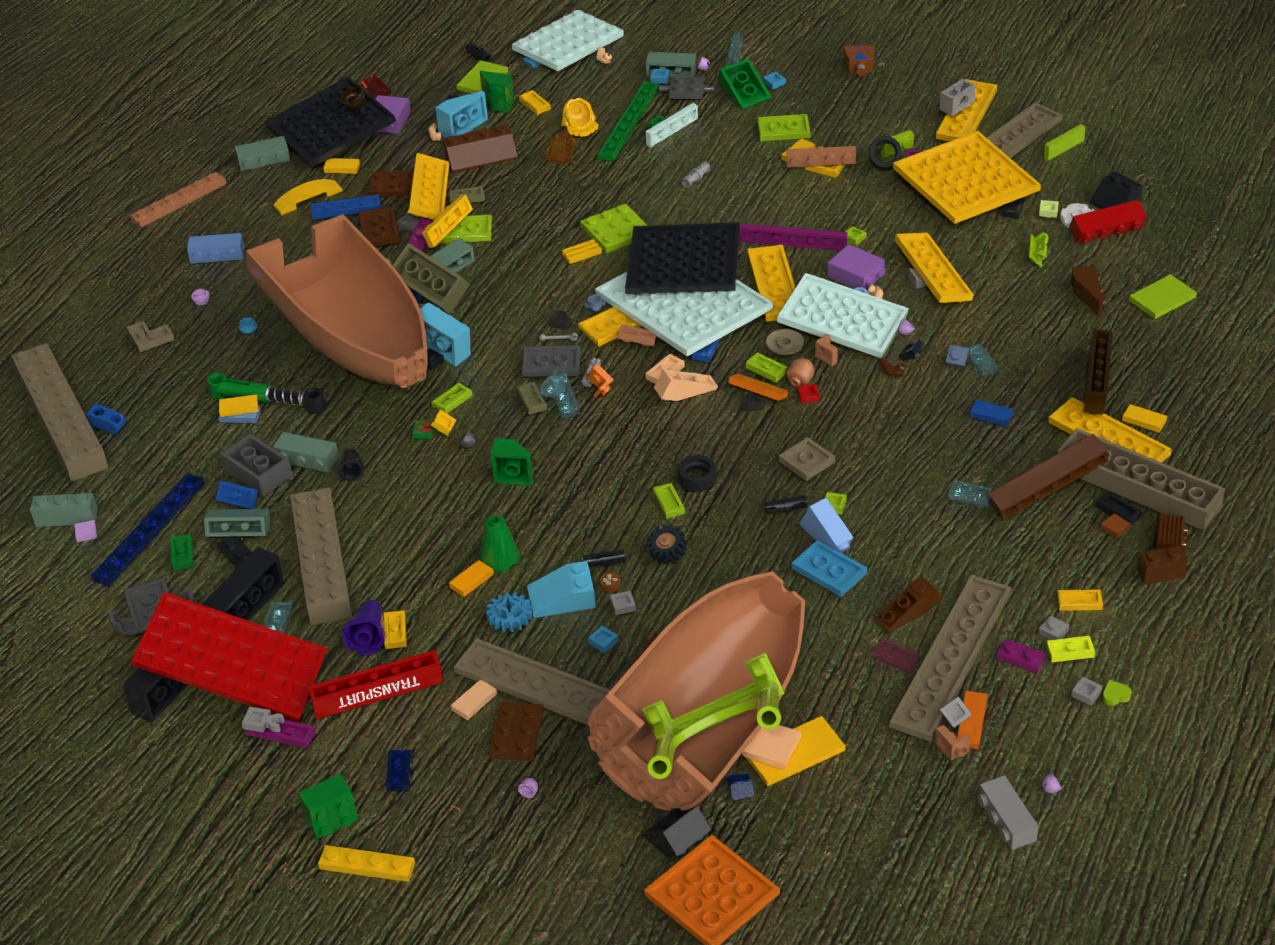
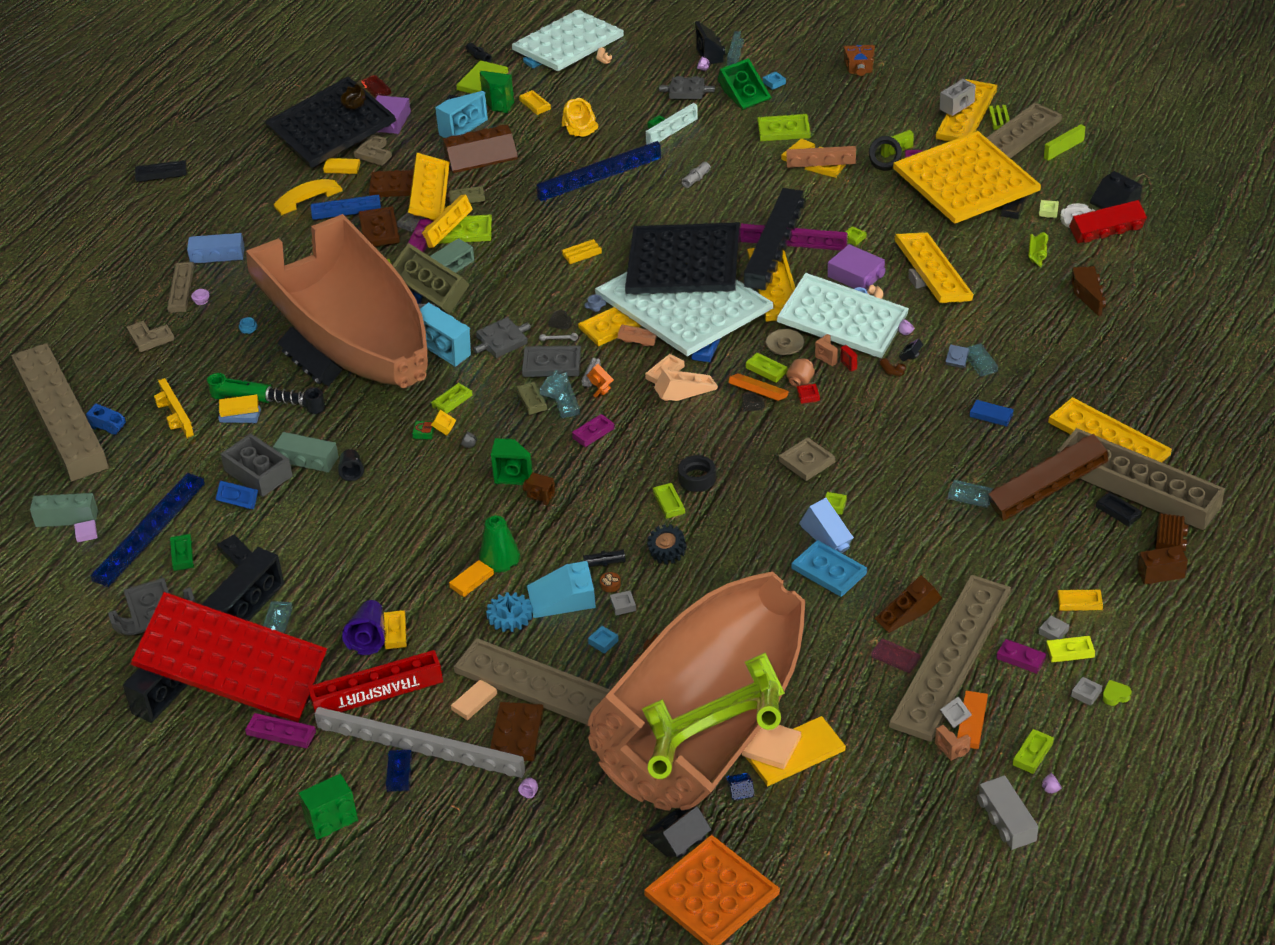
nougat plate [130,172,226,228] -> none
sand green brick [204,509,271,537] -> none
sand green brick [235,136,290,171] -> none
light grey plate [242,707,285,732] -> none
dark tan brick [290,488,352,625] -> none
yellow plate [318,845,415,882] -> none
black plate [427,348,444,371] -> none
light nougat arm [428,123,442,142] -> none
clear orange brick [546,129,576,164] -> none
lime plate [580,204,648,253] -> none
green tile [598,81,659,162] -> none
sand green brick [646,52,697,78] -> none
dark azure plate [651,69,670,84] -> none
black pin [765,495,807,514] -> none
dark brown brick [1083,329,1113,415] -> none
dark orange tile [1100,513,1131,539] -> none
yellow tile [1122,404,1167,433] -> none
lime tile [1129,274,1197,319] -> none
none -> black plate [135,160,187,181]
none -> yellow hinge [154,378,194,438]
none -> dark tan tile [167,262,195,313]
none -> black brick [278,326,343,387]
none -> light grey plate [314,707,525,778]
none -> dark tan plate [354,135,392,166]
none -> dark grey plate [473,317,531,358]
none -> reddish brown brick [523,472,556,506]
none -> clear blue plate [536,141,661,201]
none -> magenta plate [572,414,614,447]
none -> black slope [695,21,725,65]
none -> black brick [744,188,806,290]
none -> red tile [840,345,857,372]
none -> lime tile [989,105,1010,130]
none -> lime plate [1013,729,1054,774]

